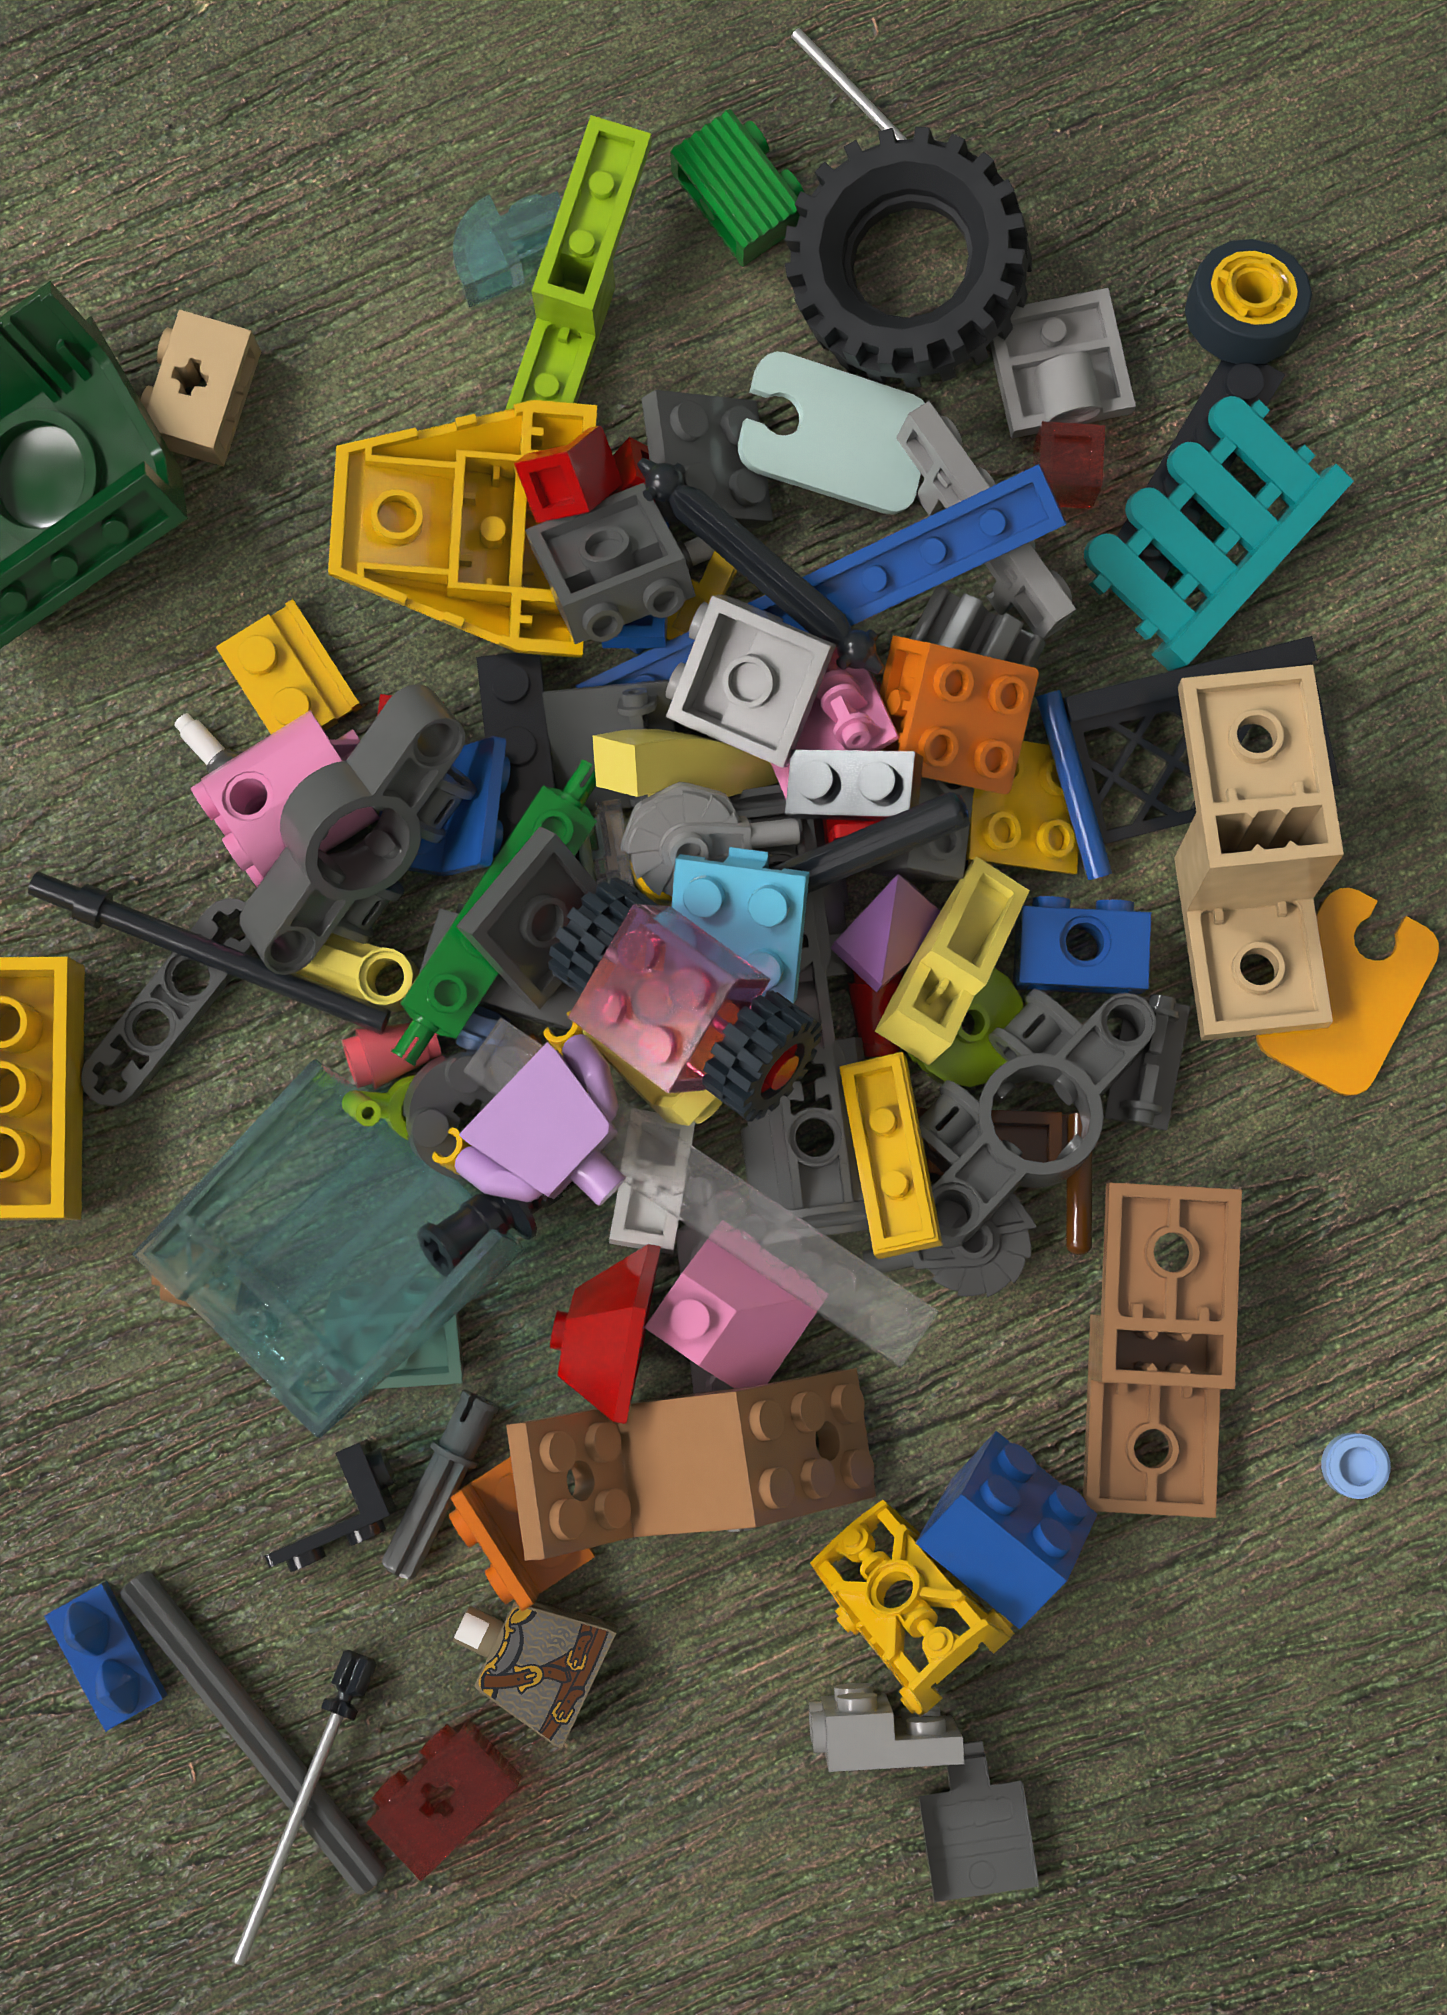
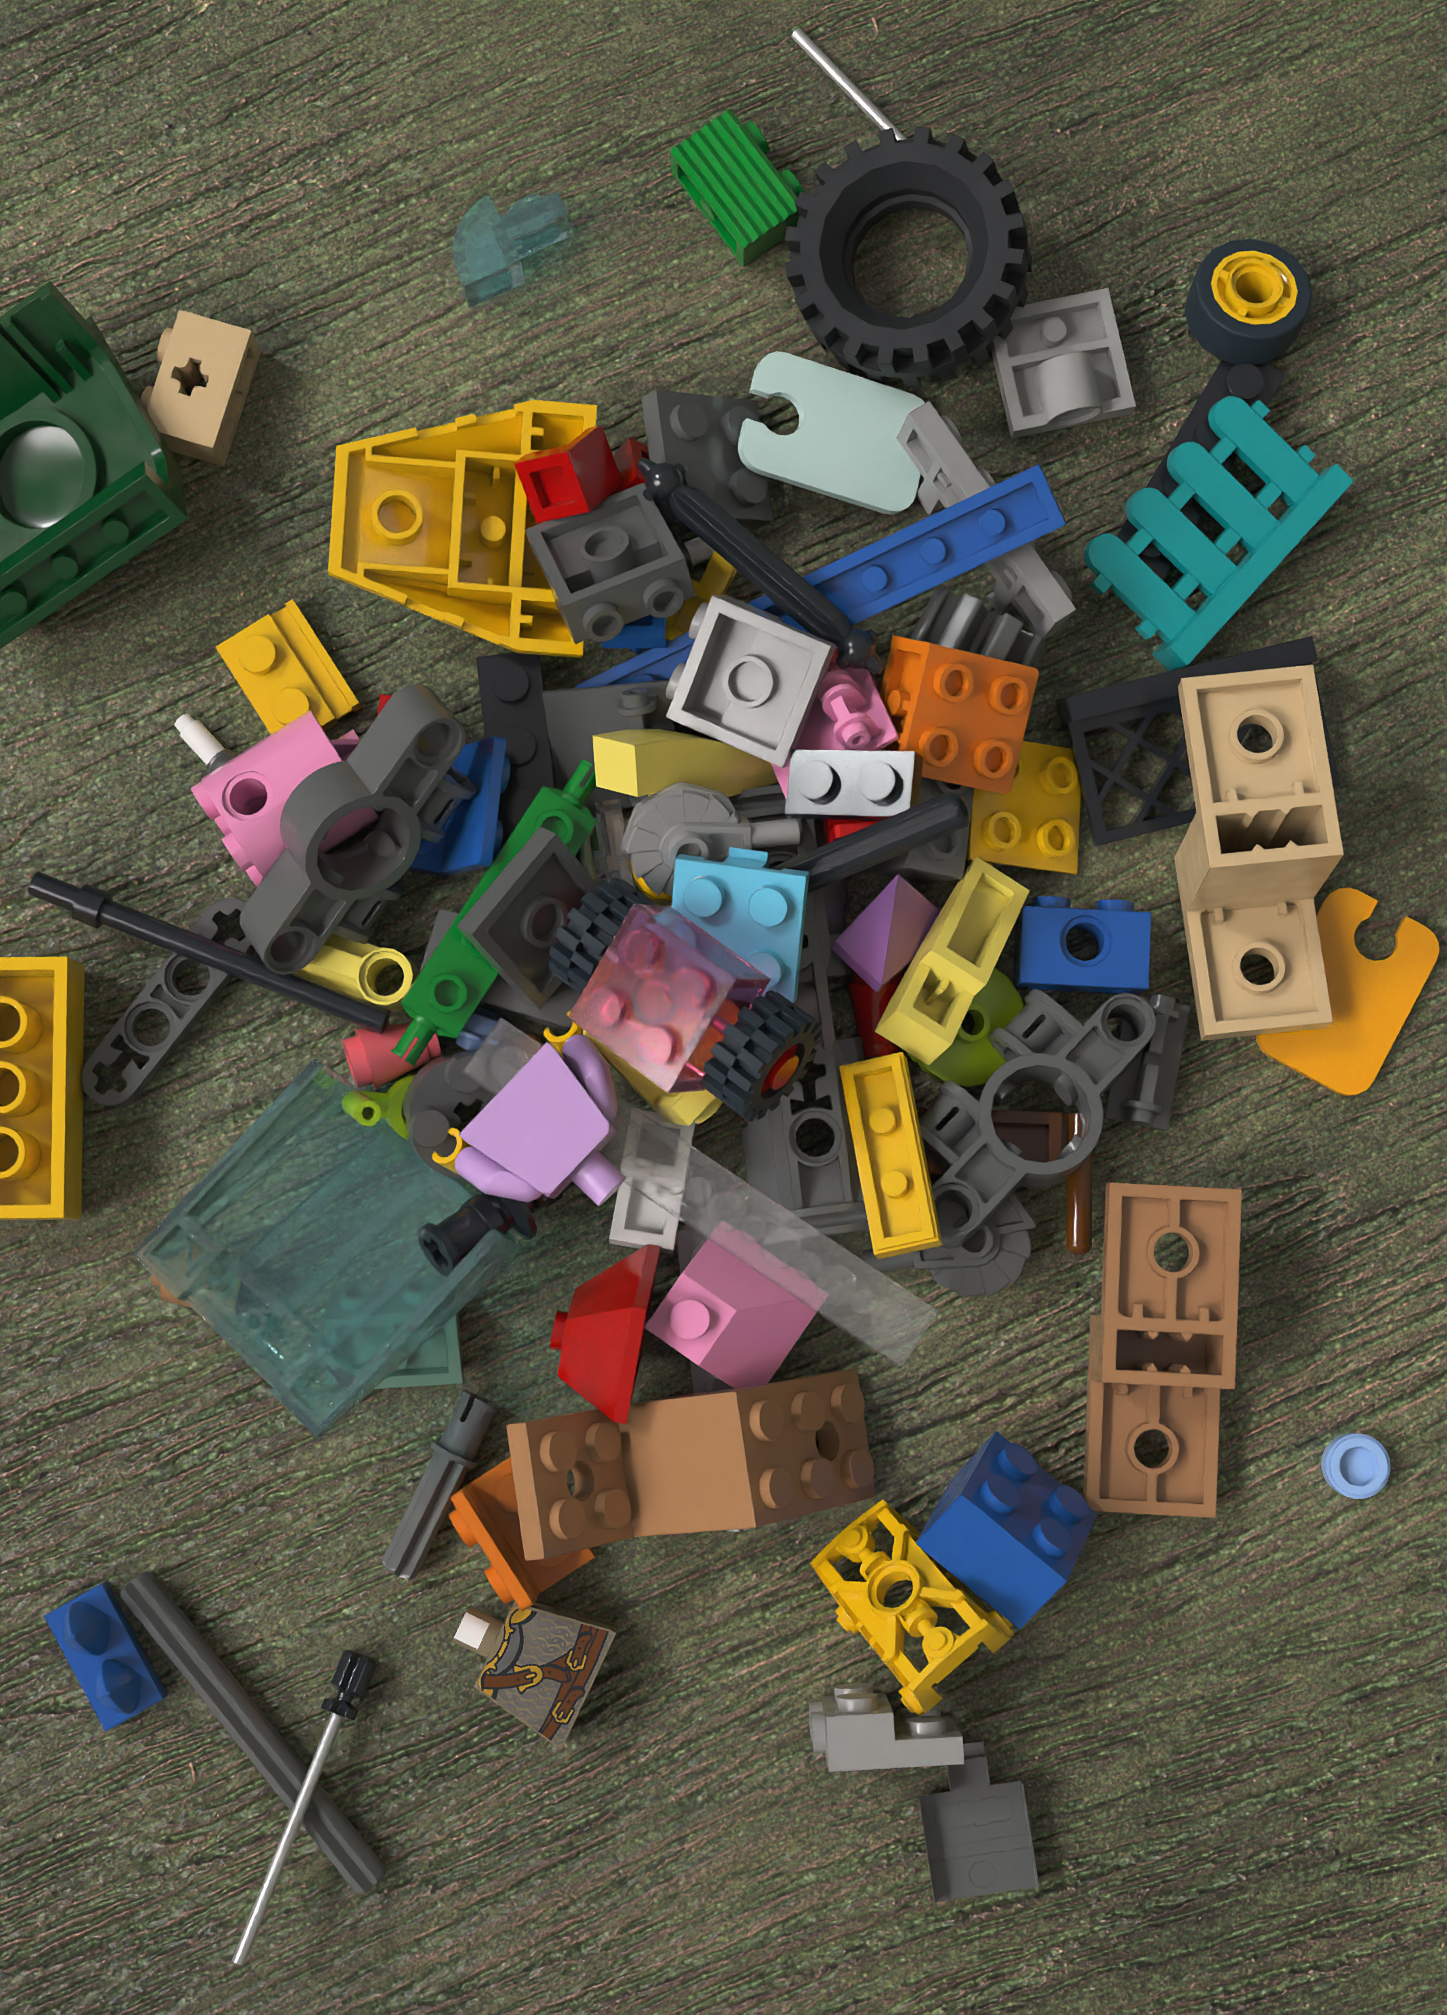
black bracket [264,1439,397,1572] -> none
clear red brick [366,1719,522,1881] -> none
lime bracket [505,115,652,410] -> none
clear red panel [1032,421,1105,508] -> none
blue bar [1036,690,1112,880] -> none

